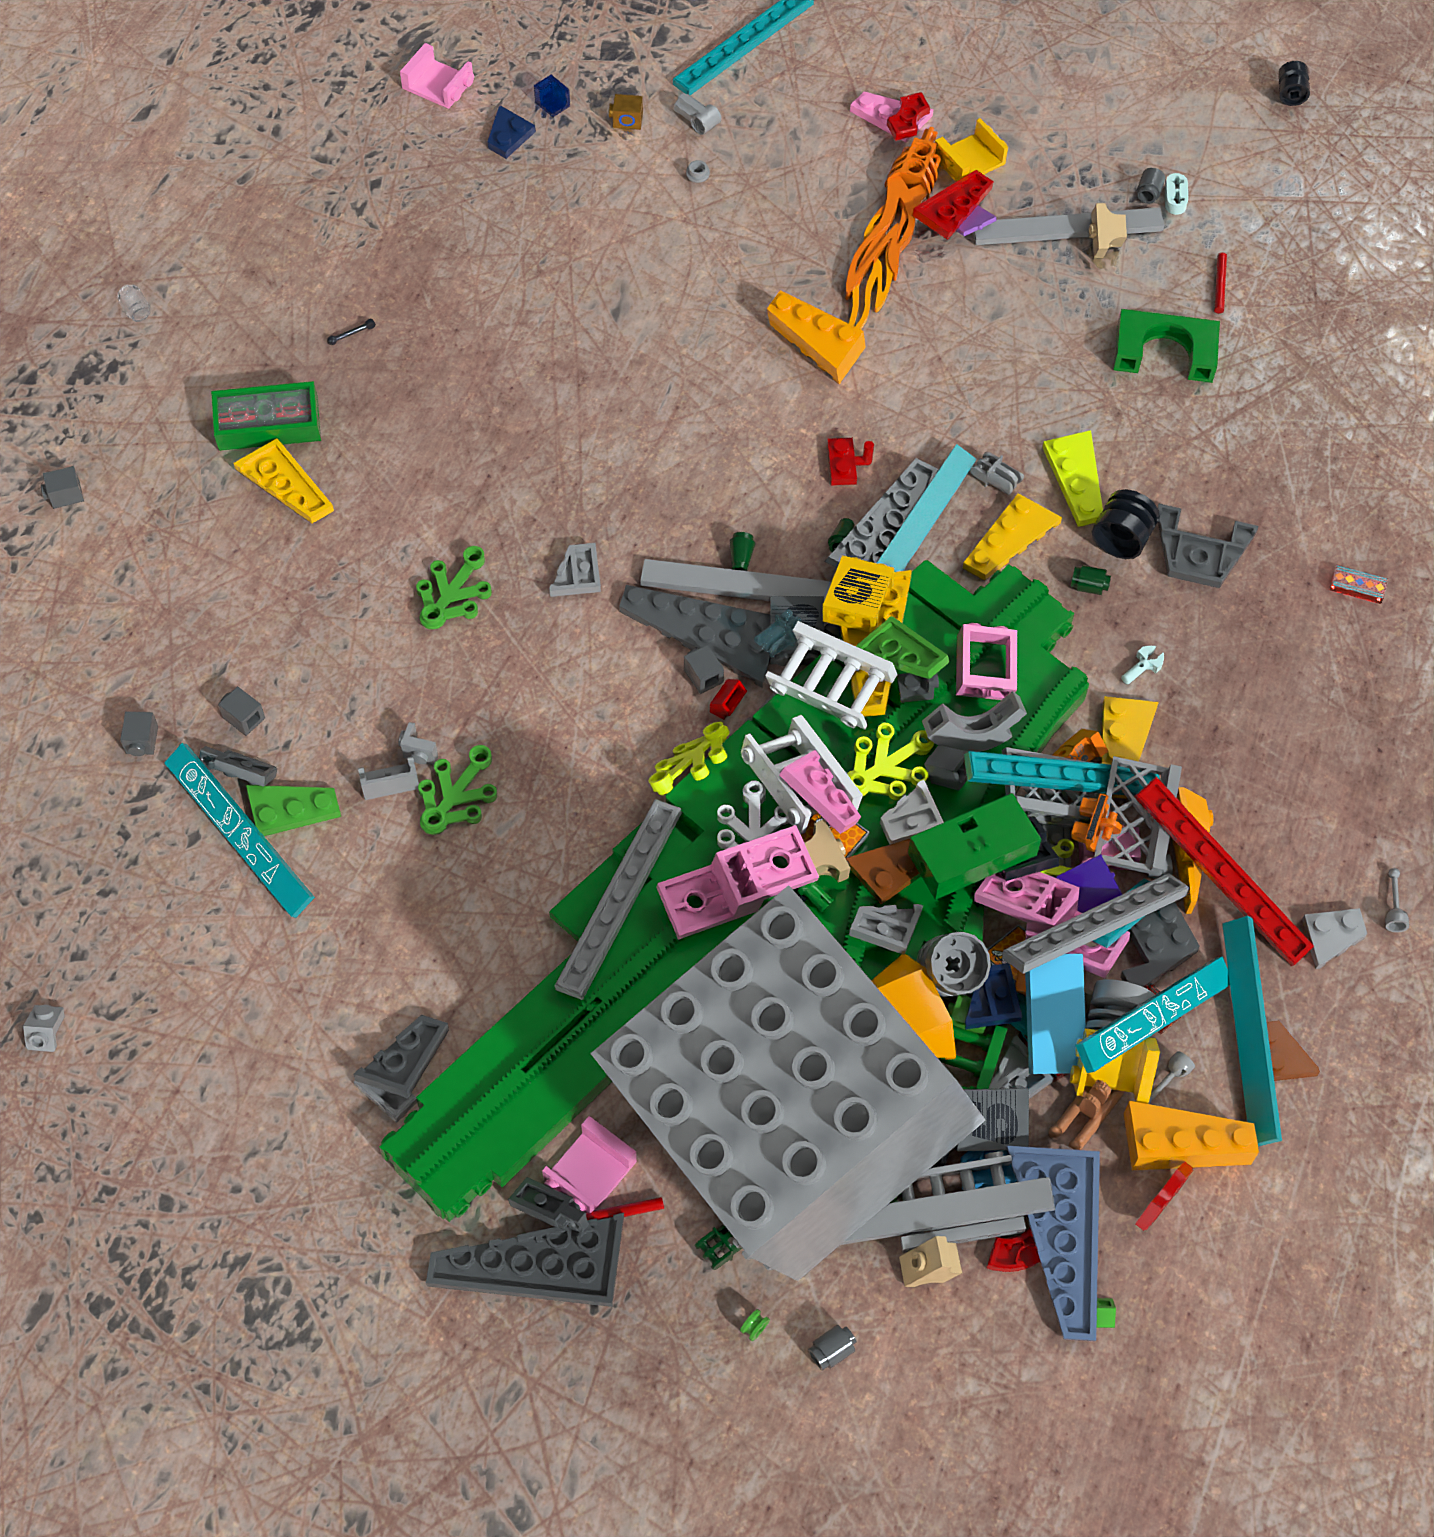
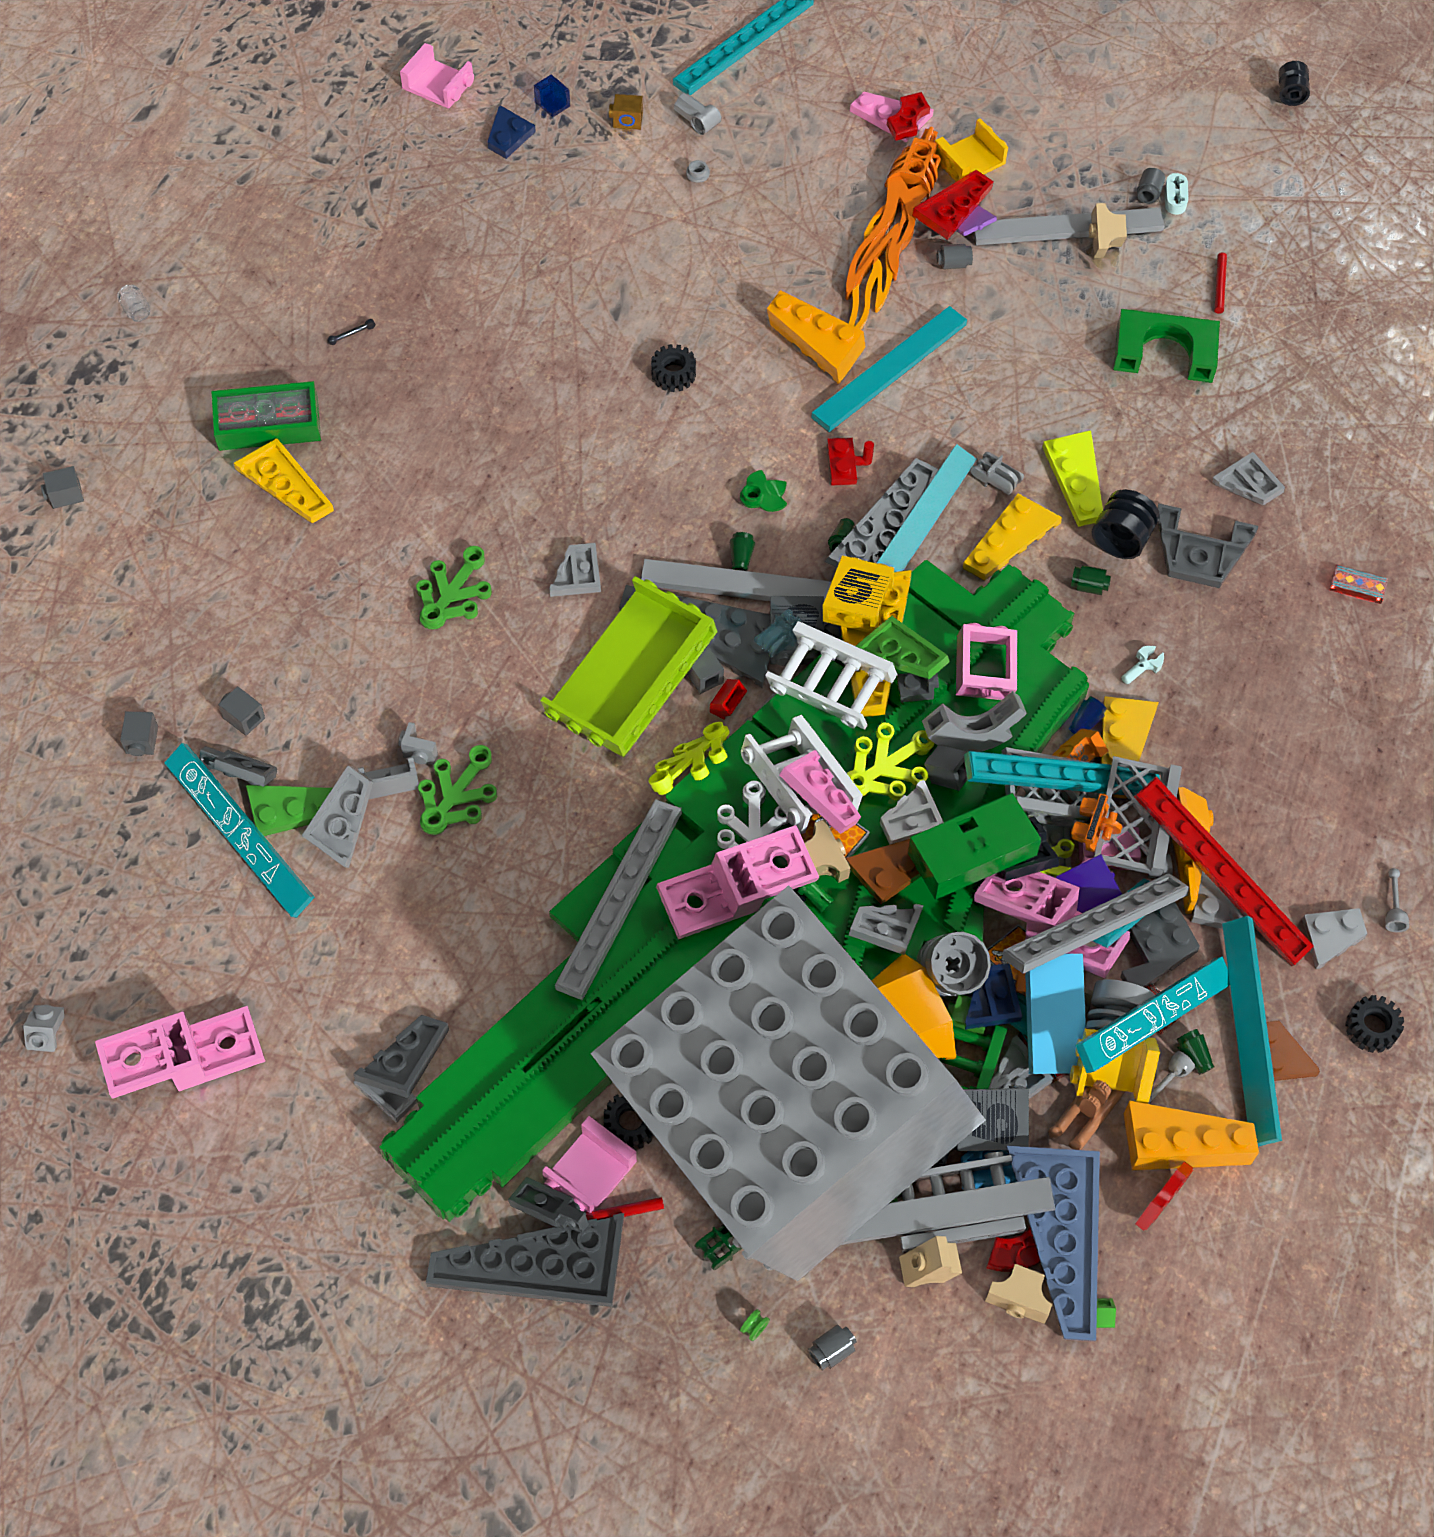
none -> bright pink bracket [95,1006,265,1099]
none -> light grey wing [302,765,373,868]
none -> lime panel [540,576,717,758]
none -> black tyre [604,1094,655,1149]
none -> black tyre [651,344,696,392]
none -> green plate [740,470,787,512]
none -> teal tile [811,306,967,432]
none -> dark grey brick [936,244,973,270]
none -> tan brick [985,1264,1052,1324]
none -> clear blue cone [1068,696,1107,734]
none -> dark green cone [1176,1029,1215,1075]
none -> light grey wing [1191,871,1245,929]
none -> light grey wing [1212,452,1285,505]
none -> black tyre [1345,995,1404,1053]

